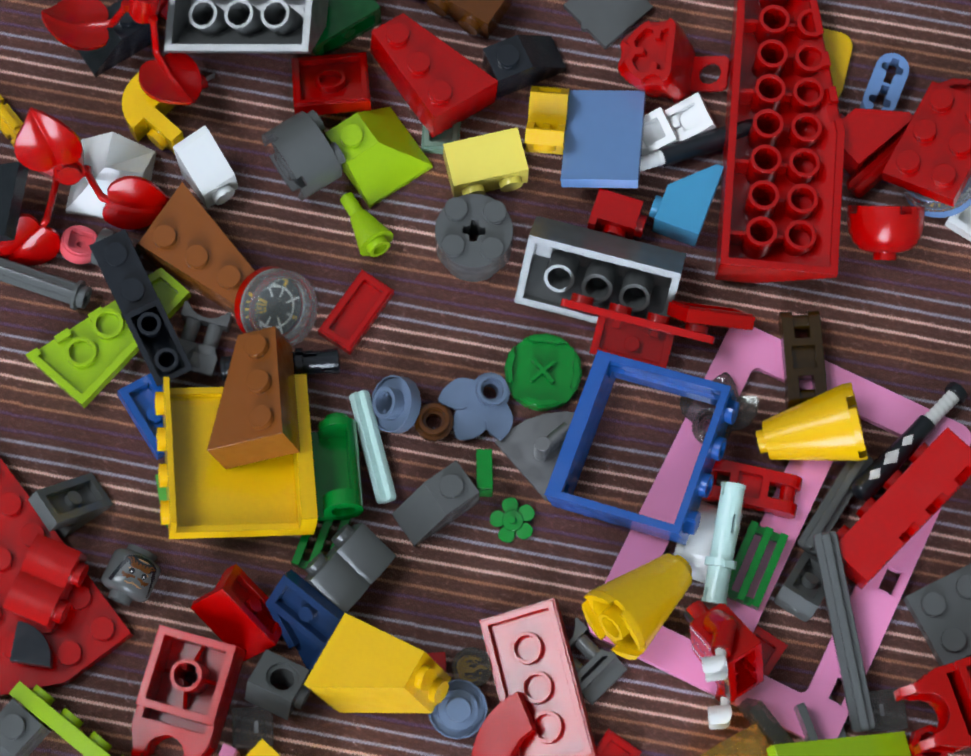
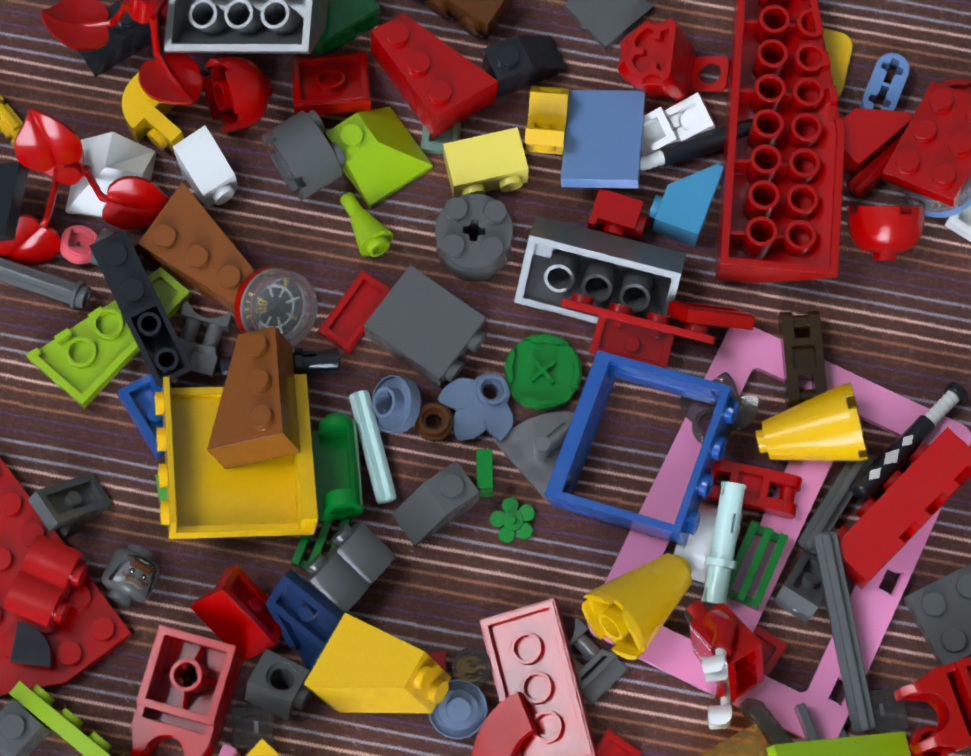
none -> red cylinder [204,55,272,133]
none -> dark grey brick [364,265,488,389]

